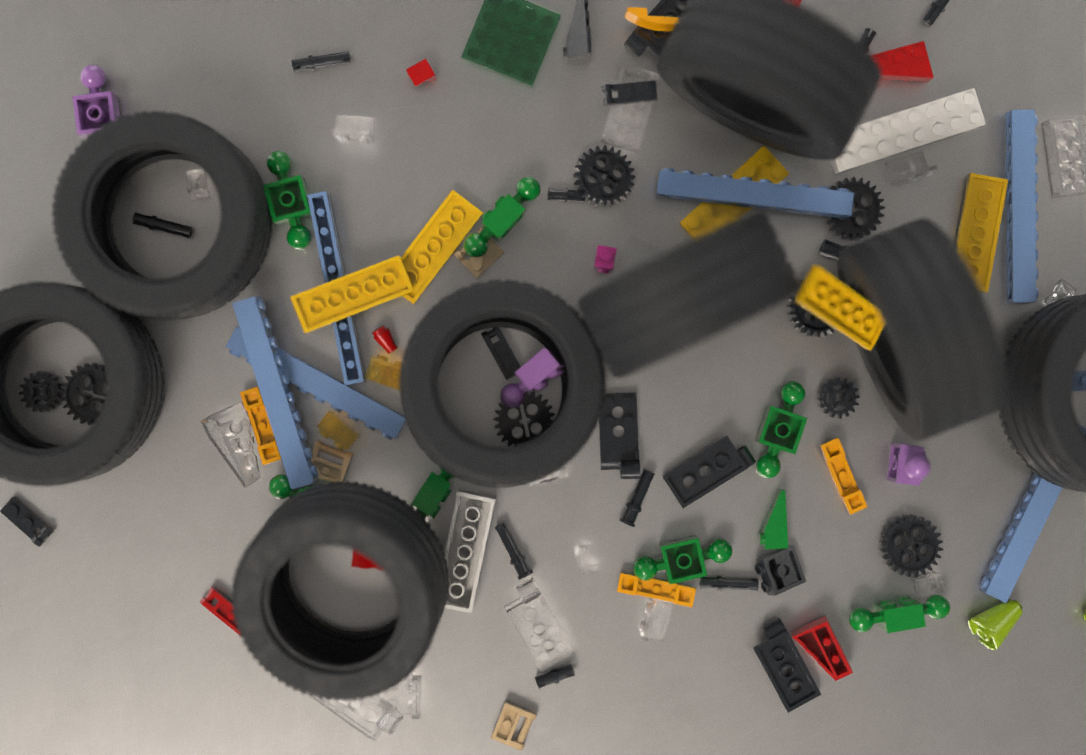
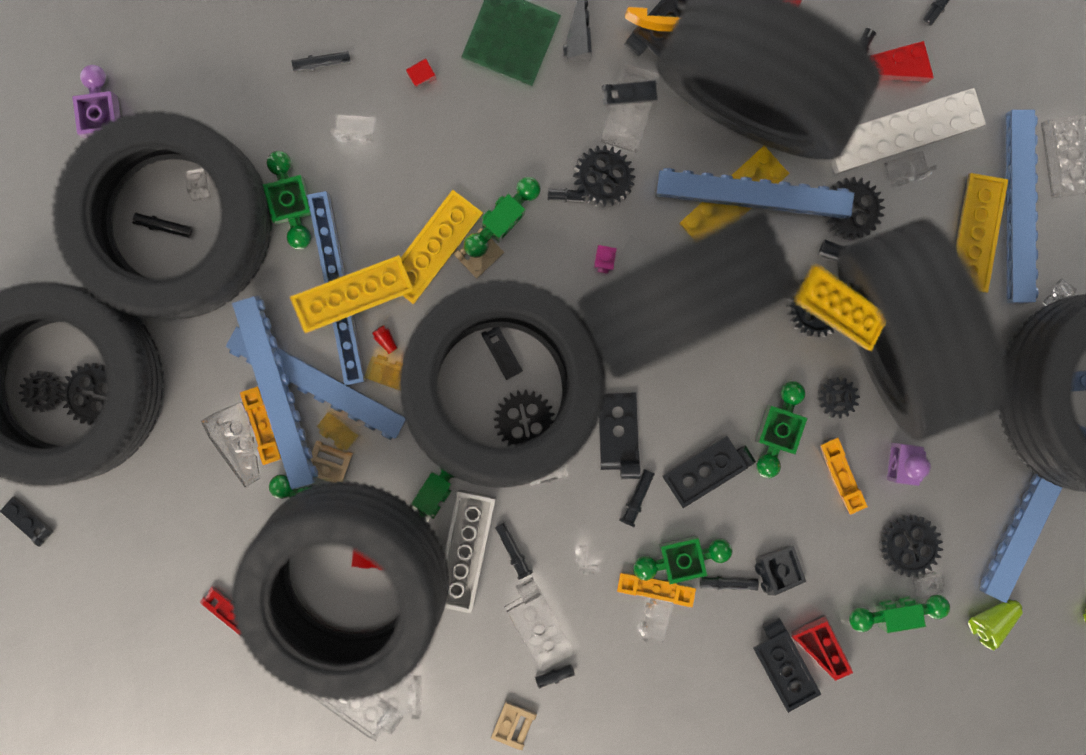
medium lavender brick [500,347,565,408] -> none
green slope [759,489,788,549] -> none

